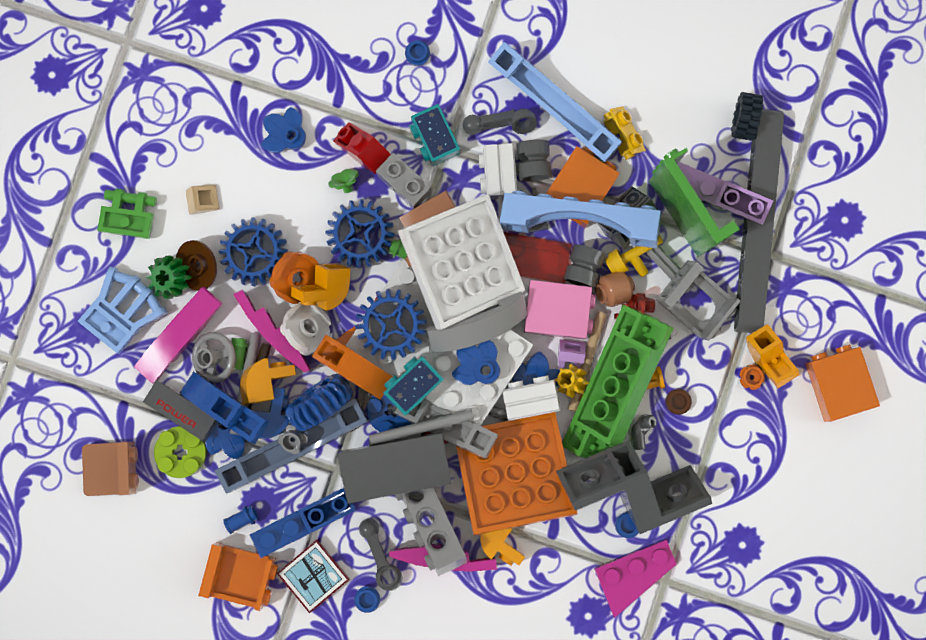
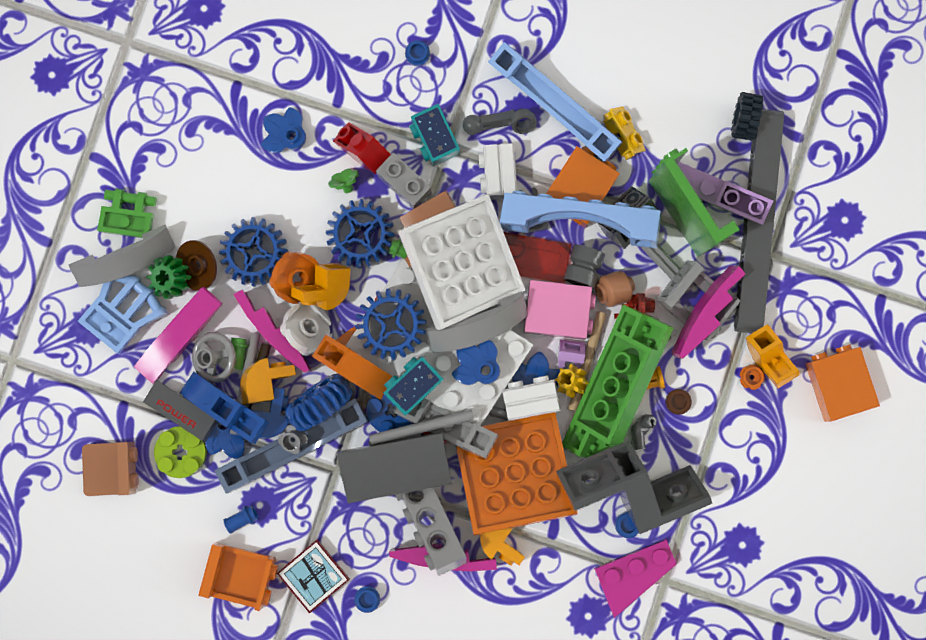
tan slope [186,185,219,215] -> none
blue slope [249,488,356,558] -> none
dark grey piece [359,518,403,591] -> none
dark grey wheel [516,139,552,181] -> none
yellow piece [605,234,664,277] -> none
none -> light grey slope [68,224,176,287]
none -> dark pink slope [671,266,745,359]

